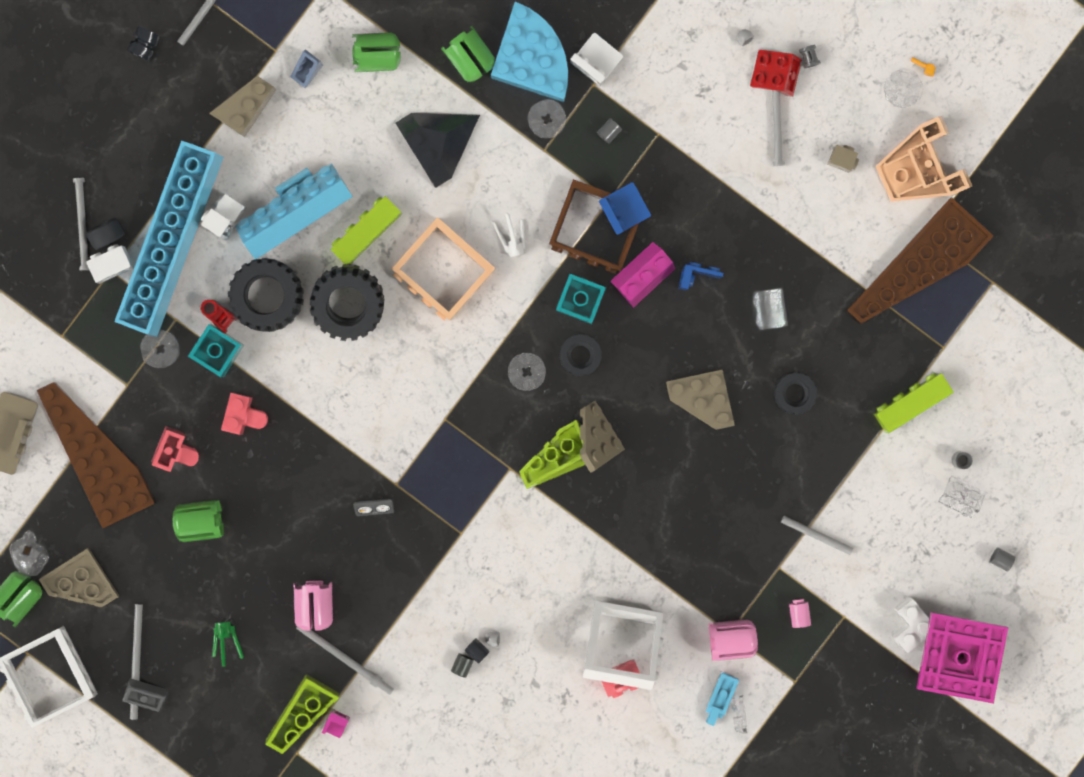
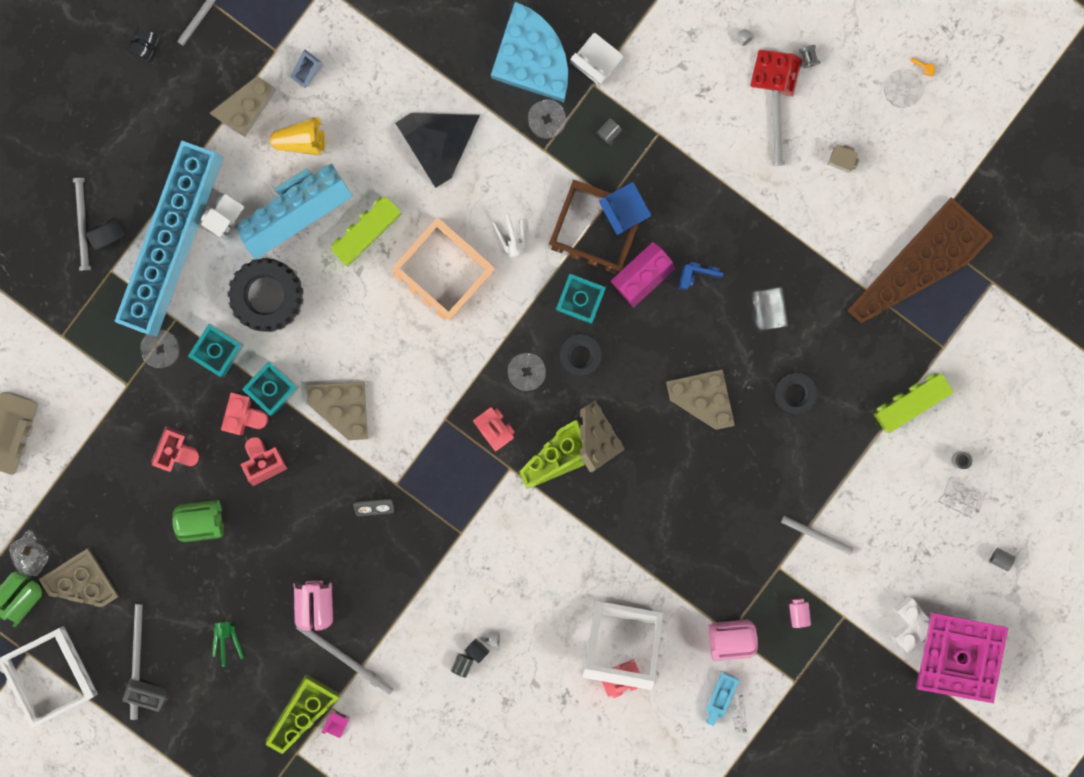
reddish brown wing [37,382,155,528] -> none
white brick [86,244,134,284] -> none
red piece [200,300,238,333] -> none
black tyre [310,264,385,341] -> none
bright green cylinder [352,32,401,72] -> none
bright green cylinder [441,26,495,82] -> none
light nougat wedge [876,116,972,201] -> none
none -> coral brick [241,438,287,486]
none -> teal brick [242,361,299,416]
none -> yellow cone [270,117,325,156]
none -> dark tan plate [307,382,368,440]
none -> coral brick [473,407,515,452]

